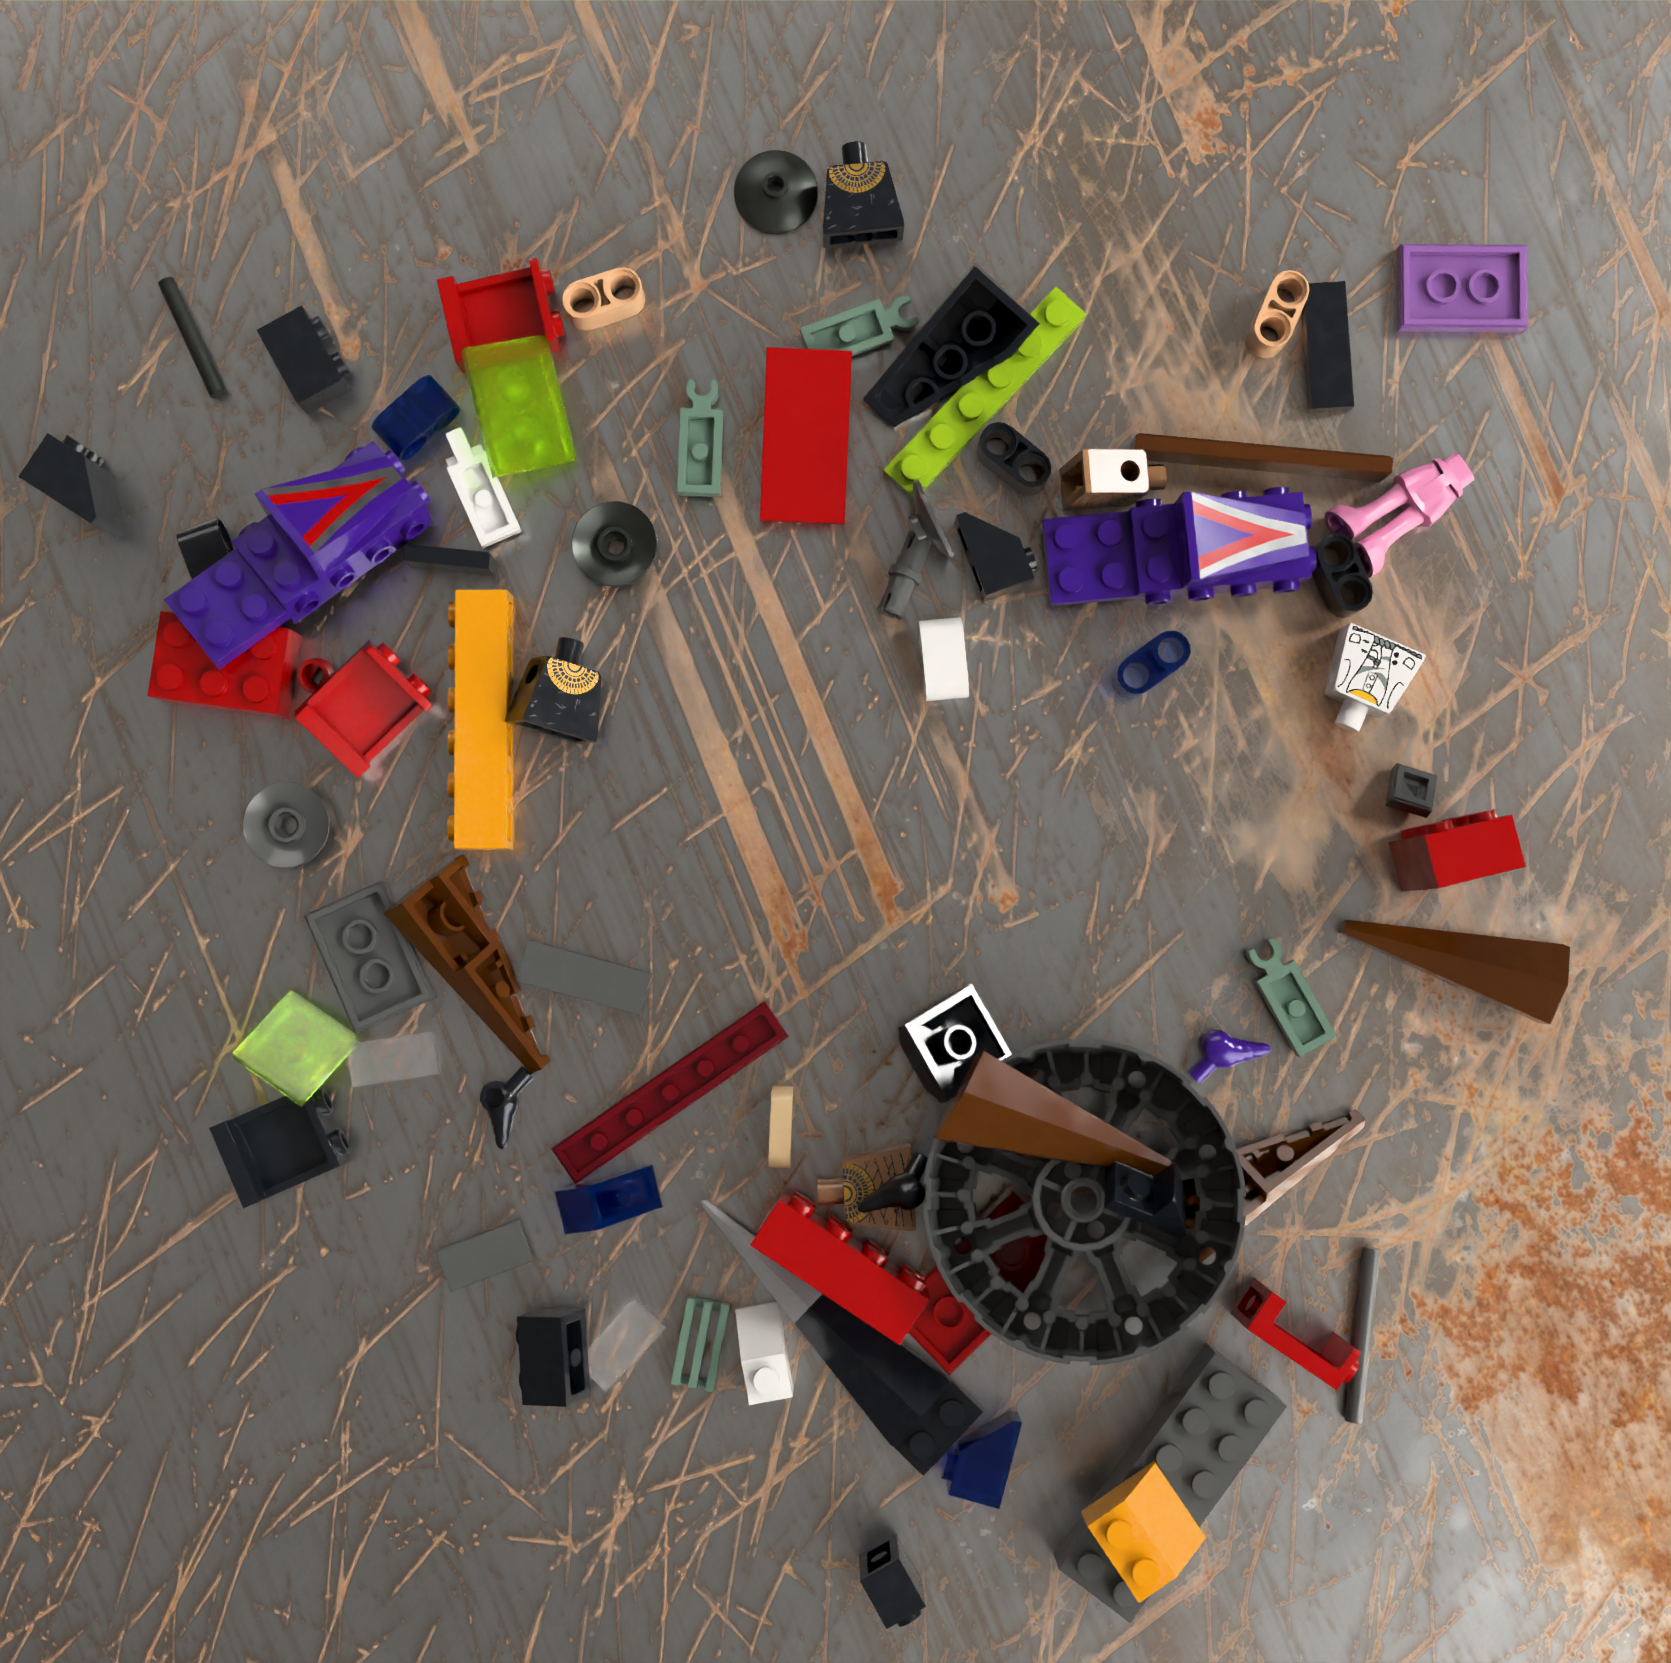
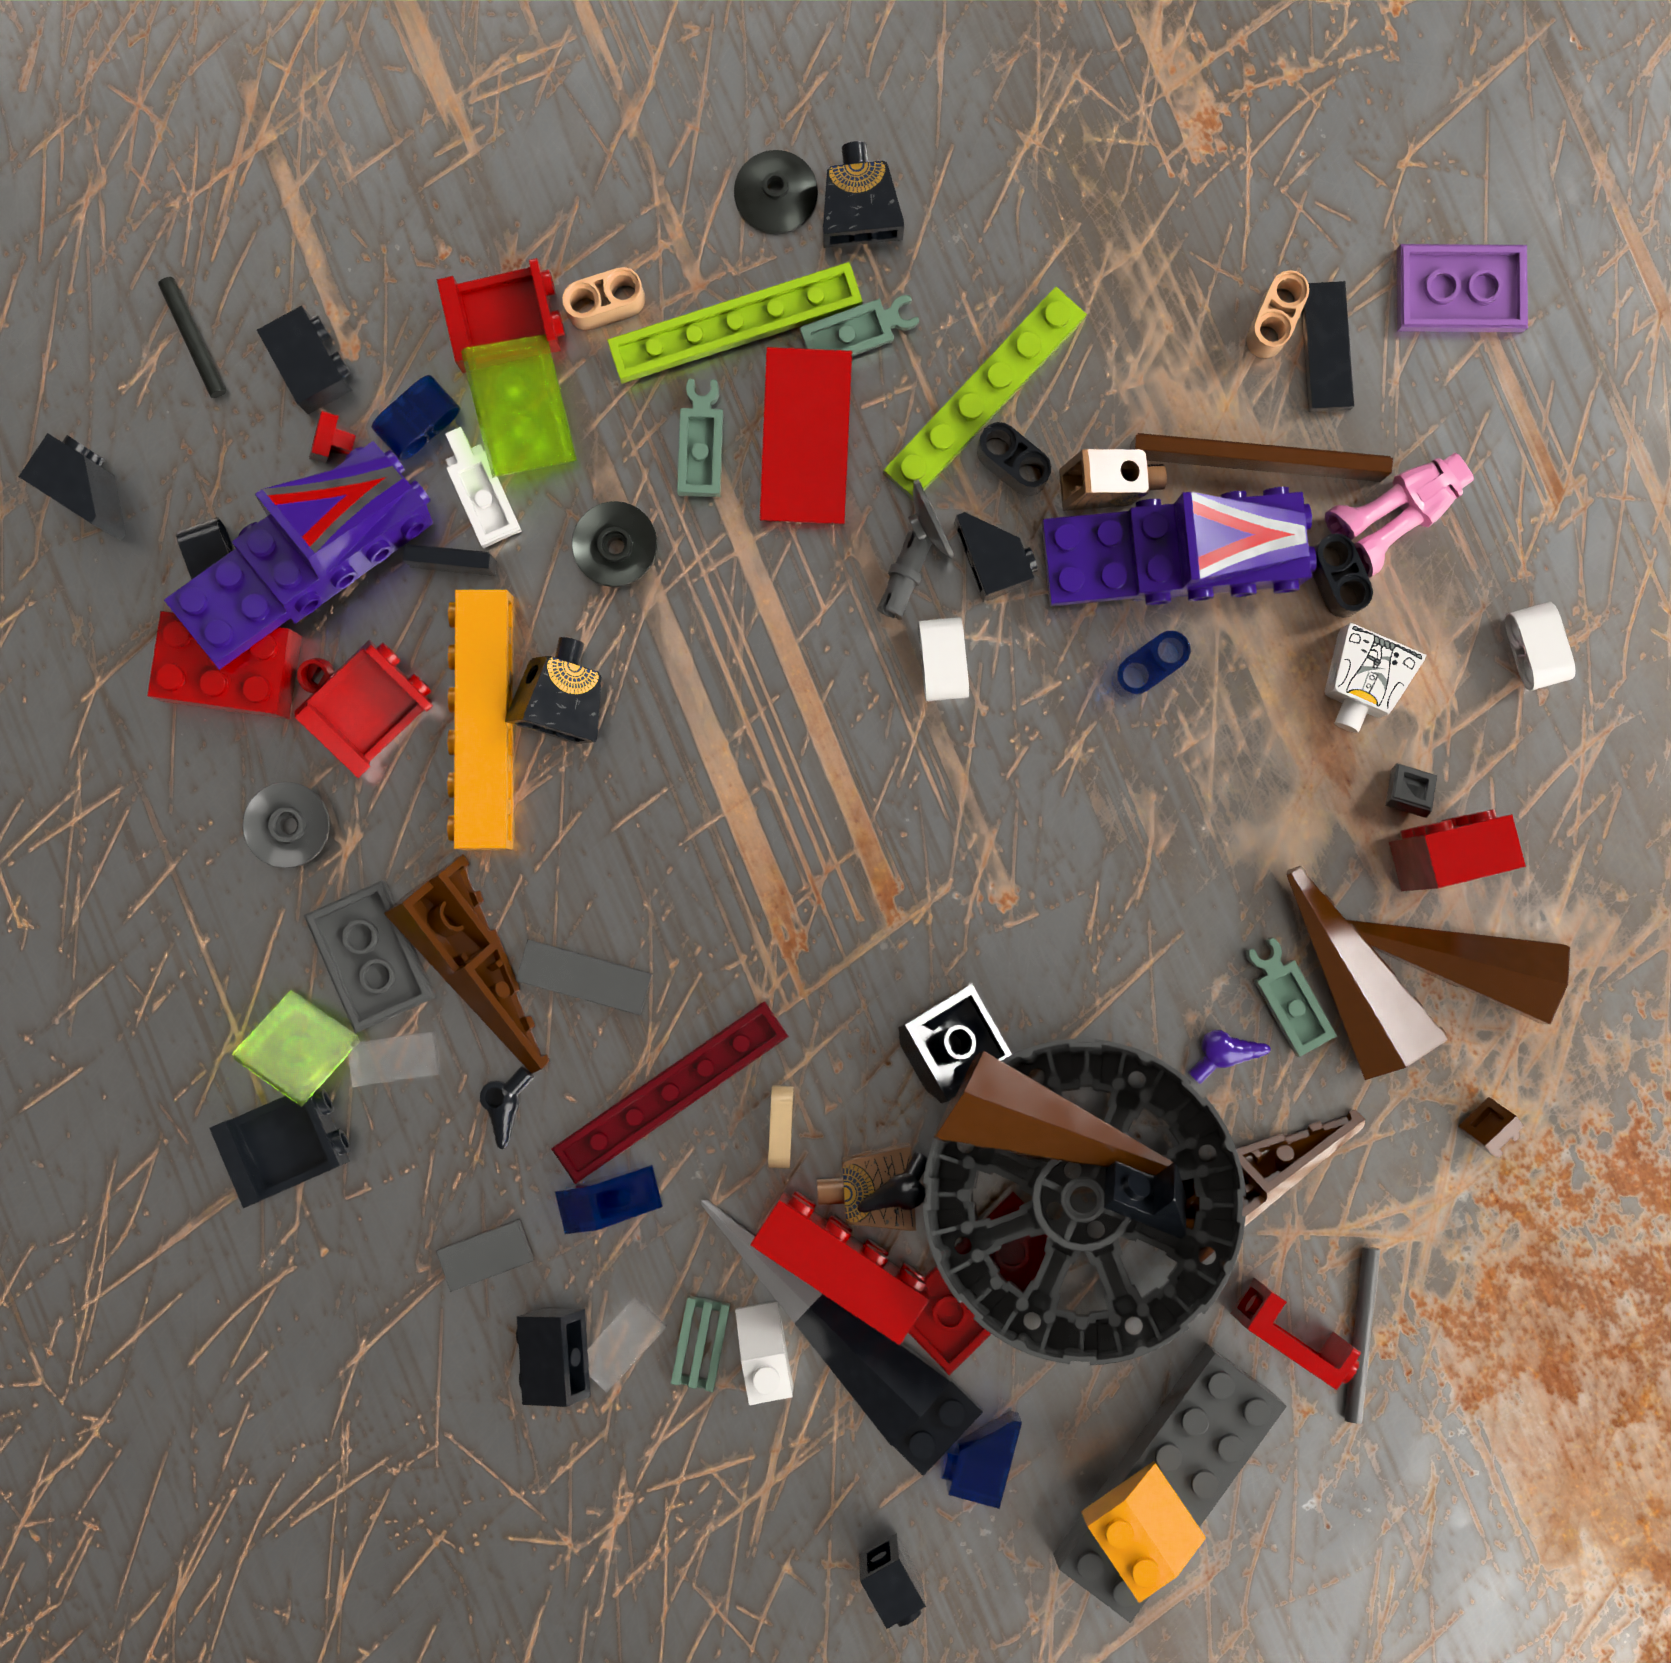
black wedge [863,263,1040,427] -> none
none -> red tile [309,411,356,463]
none -> lime plate [607,262,863,384]
none -> reddish brown wedge [1286,866,1447,1080]
none -> reddish brown tile [1458,1097,1524,1158]
none -> white beam [1505,602,1575,691]

